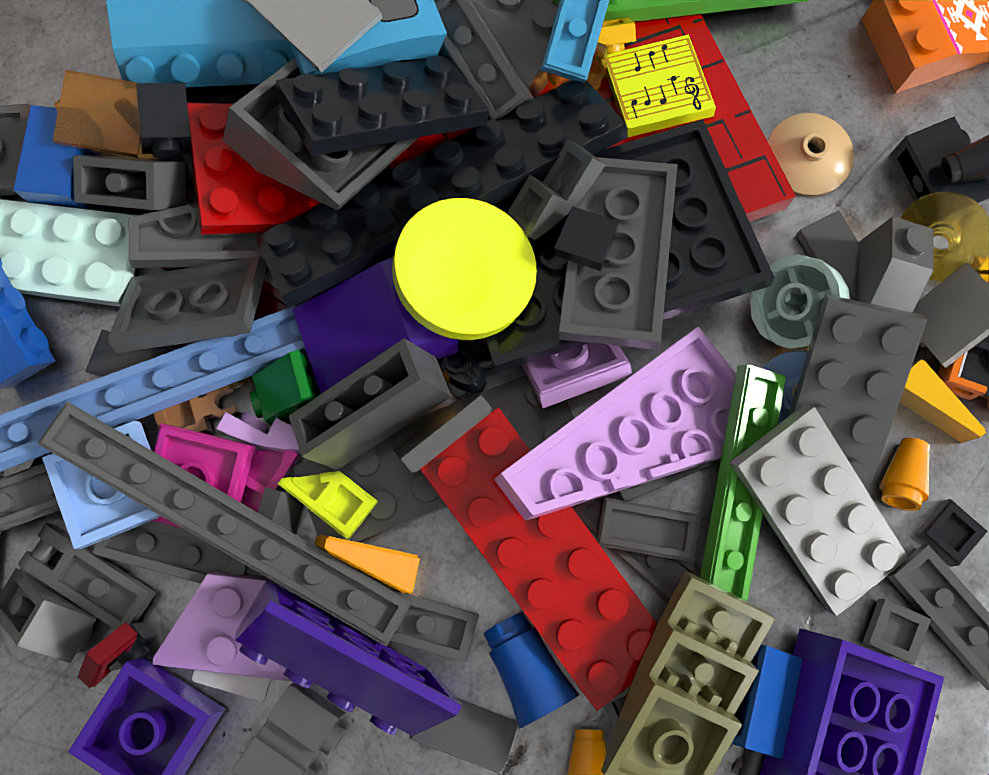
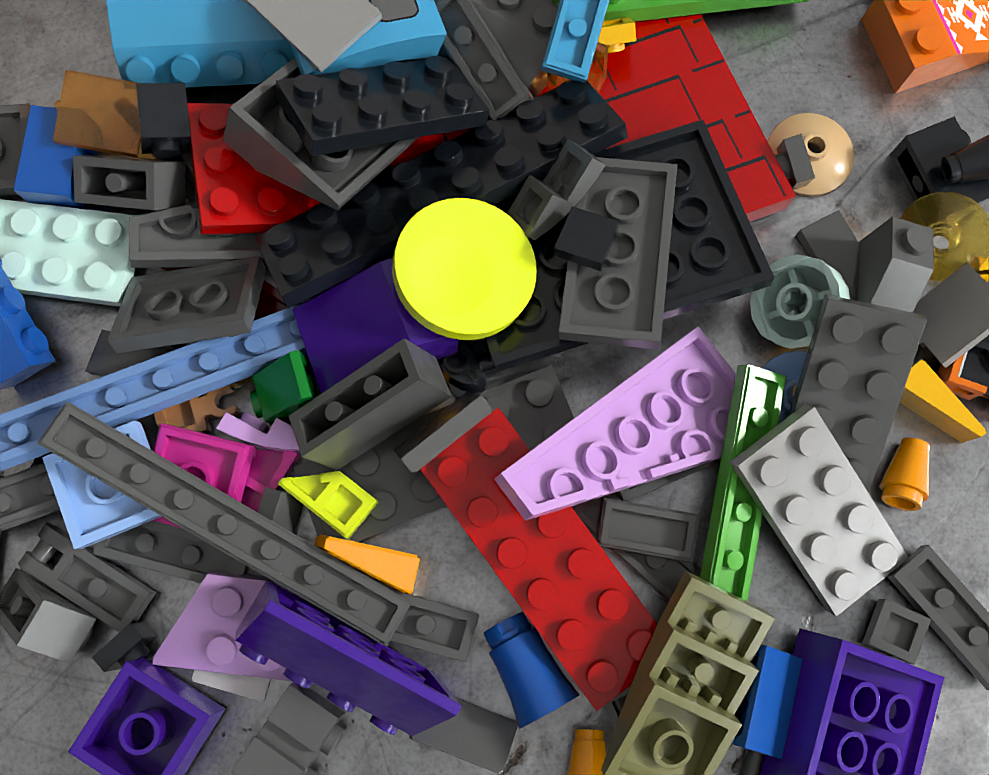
dark red tile [77,622,138,689] -> none
lavender tile [521,343,632,408] -> none
neon yellow tile [603,34,716,137] -> none
black tile [915,499,988,567] -> none
none -> dark grey plate [775,134,815,190]

